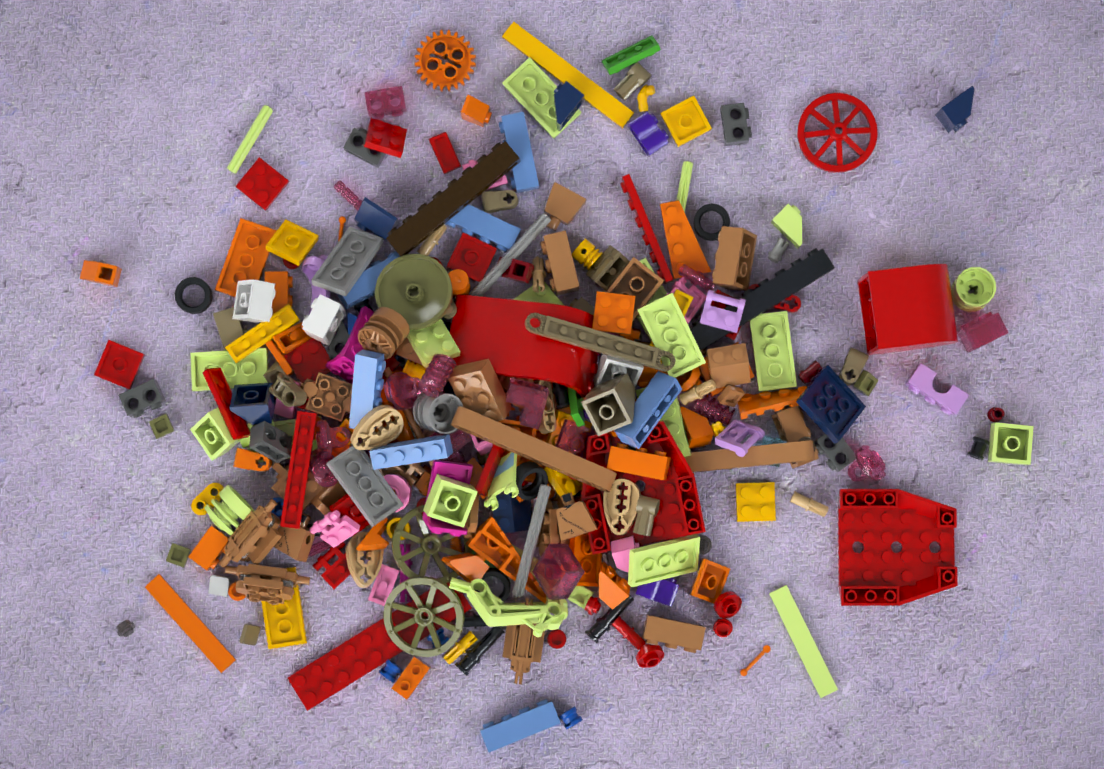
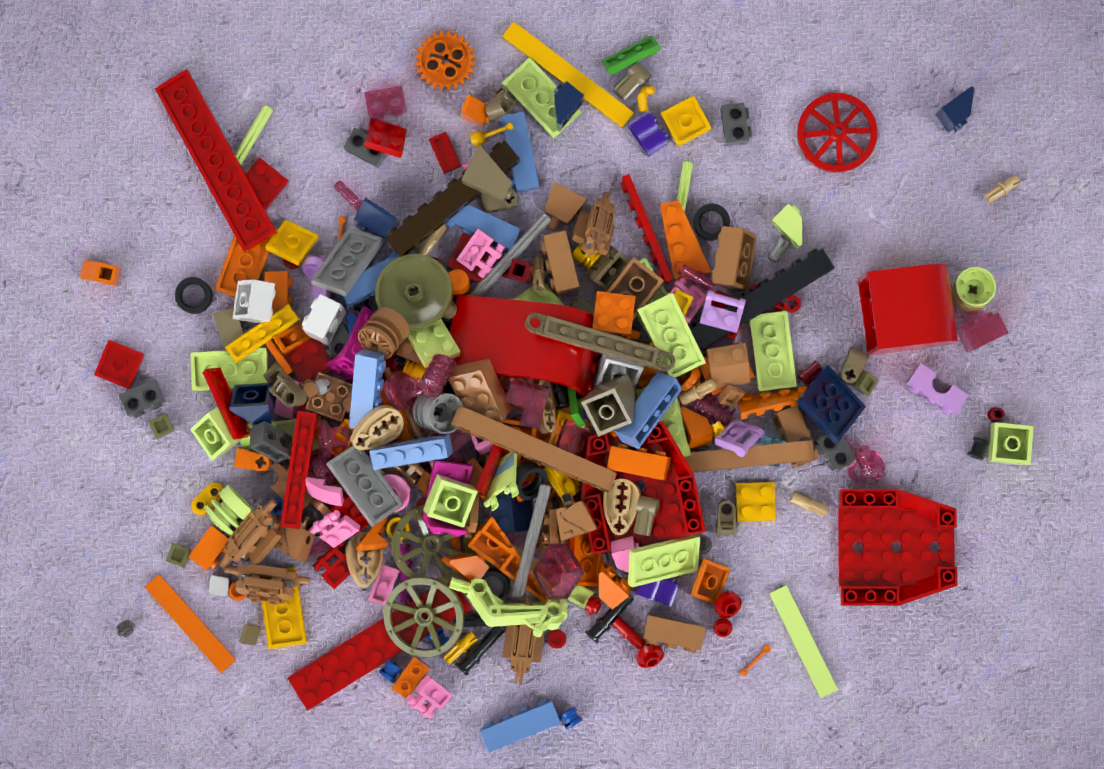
none -> red plate [155,69,278,252]
none -> bright pink slope [305,477,344,506]
none -> light grey hinge [315,378,331,395]
none -> bright pink plate [406,675,453,719]
none -> bright pink plate [456,228,505,278]
none -> dark tan slope [462,145,514,203]
none -> yellow hinge [470,123,513,147]
none -> dark tan piece [486,86,517,120]
none -> medium nougat piece [572,192,616,256]
none -> dark tan piece [716,500,737,537]
none -> tan axle [984,174,1021,203]

